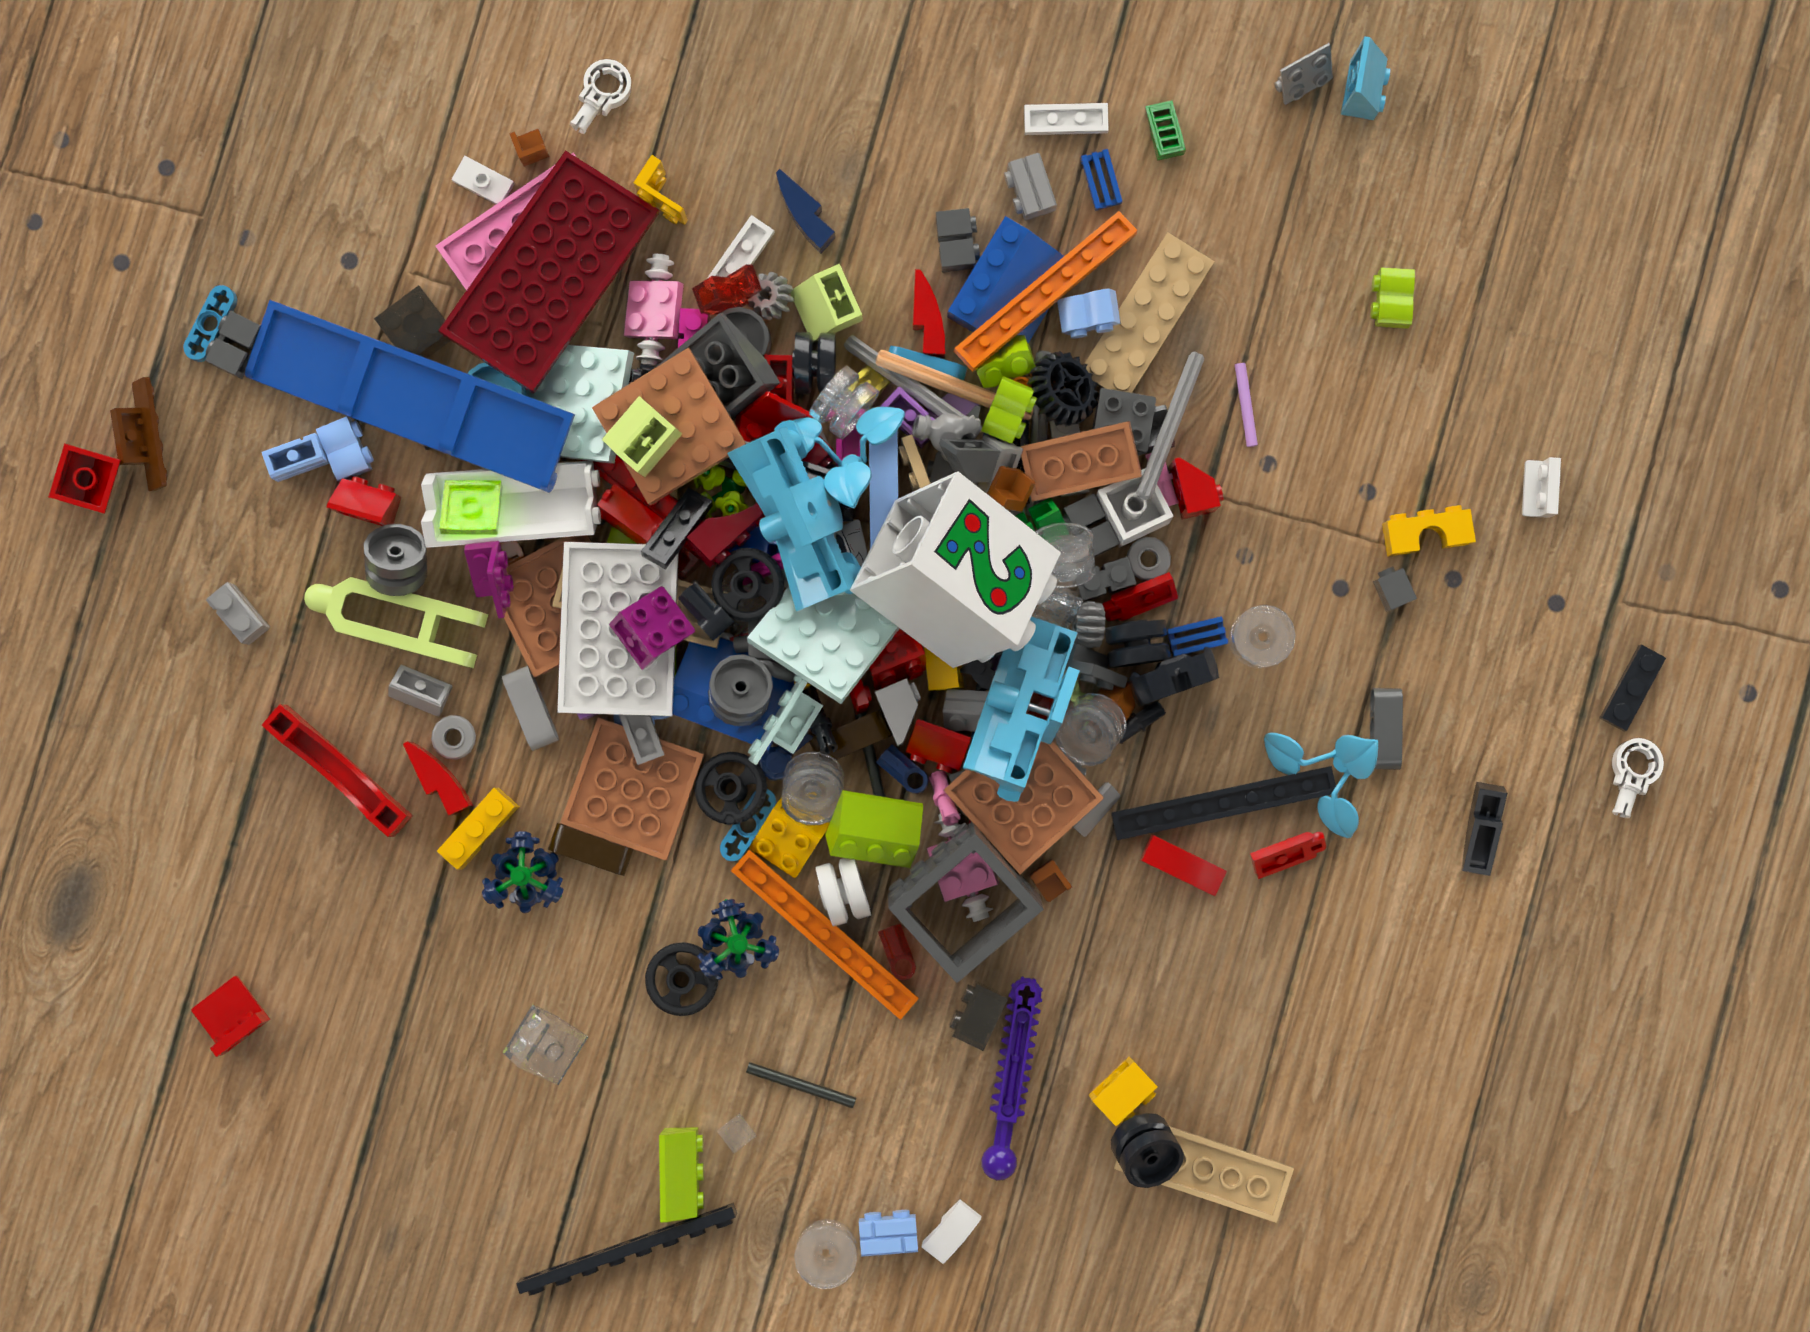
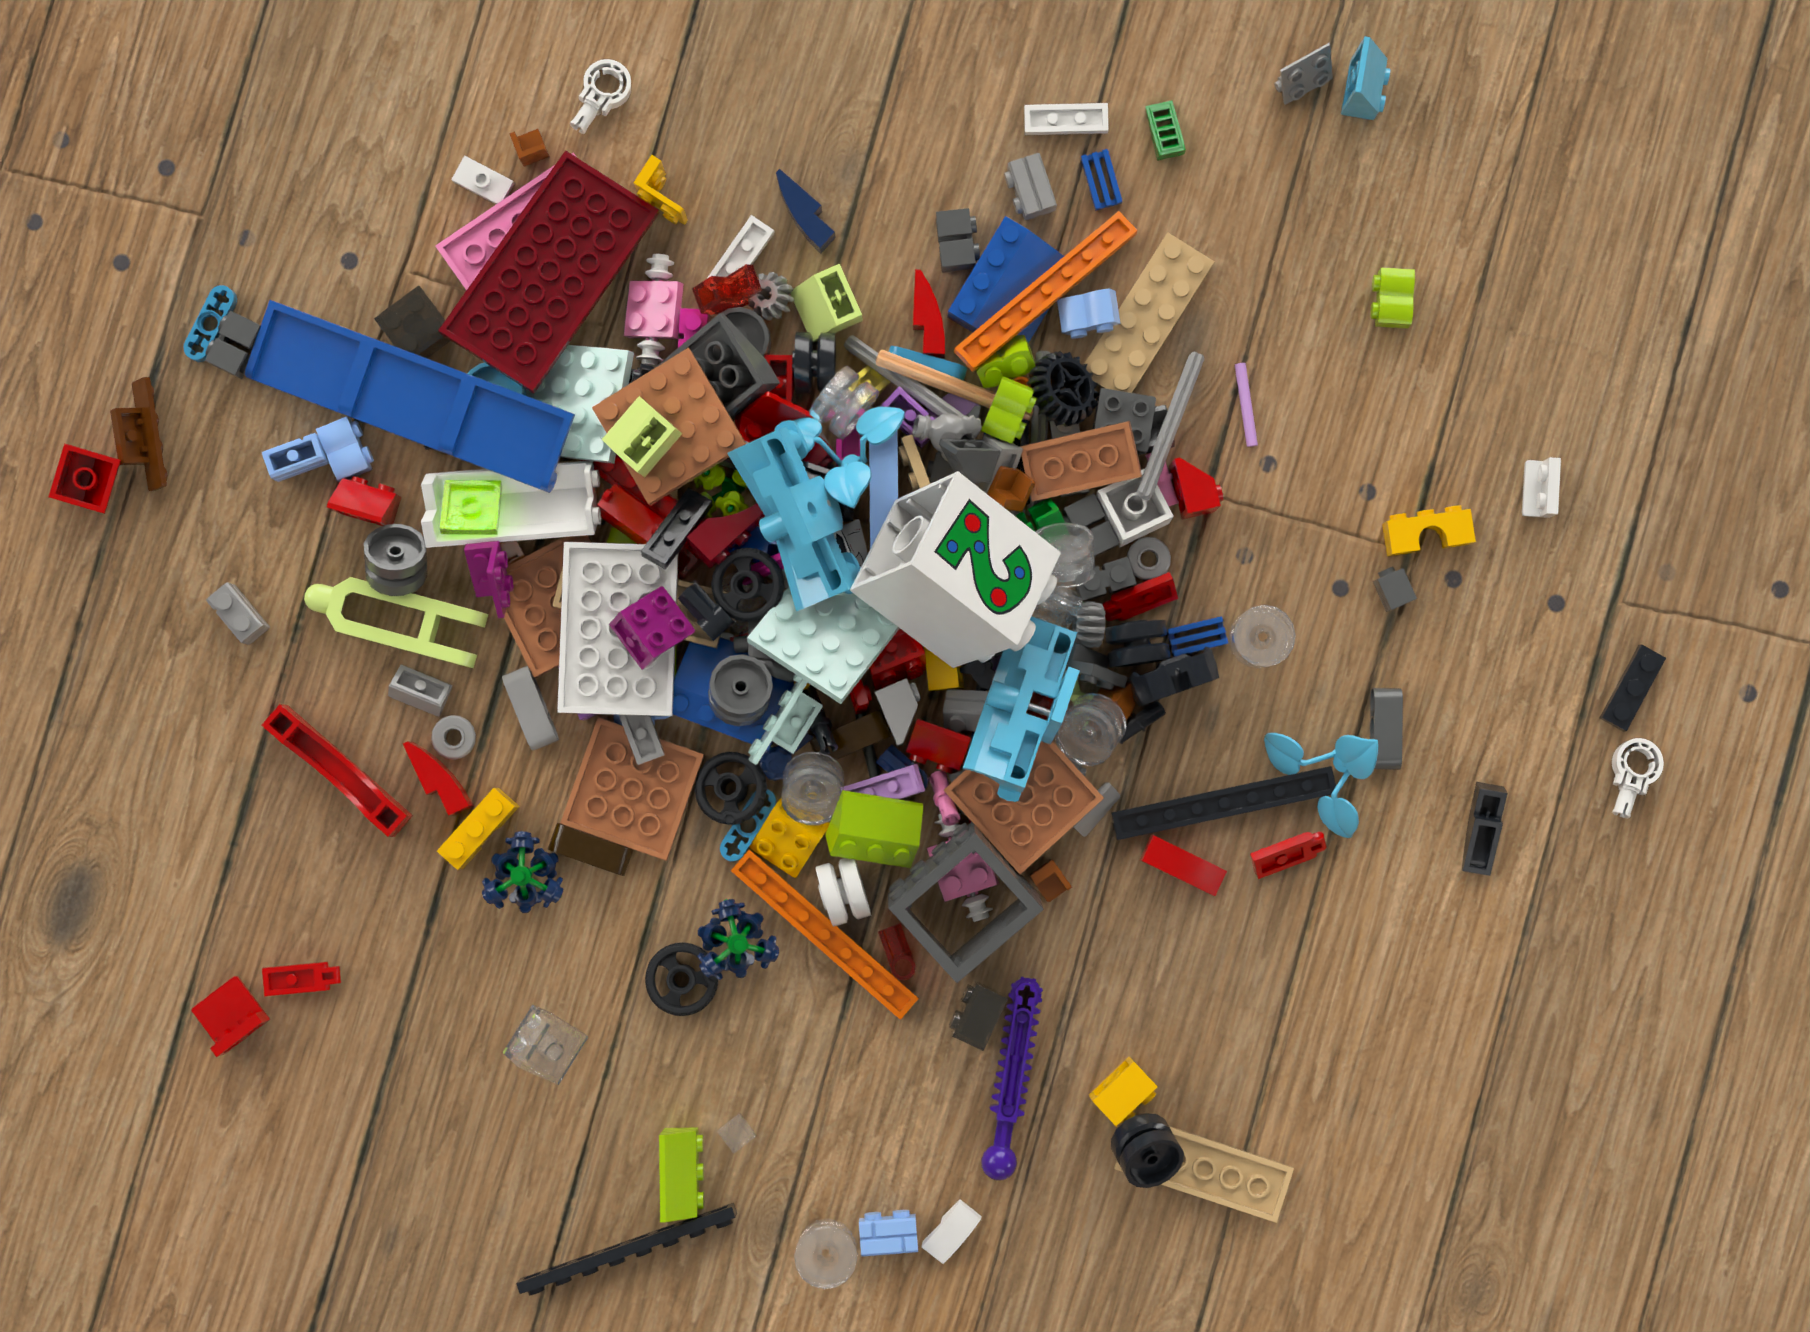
pearl dark grey bar [746,1062,856,1108] -> none
none -> red hinge [262,962,341,997]
none -> lavender tile [841,764,925,799]

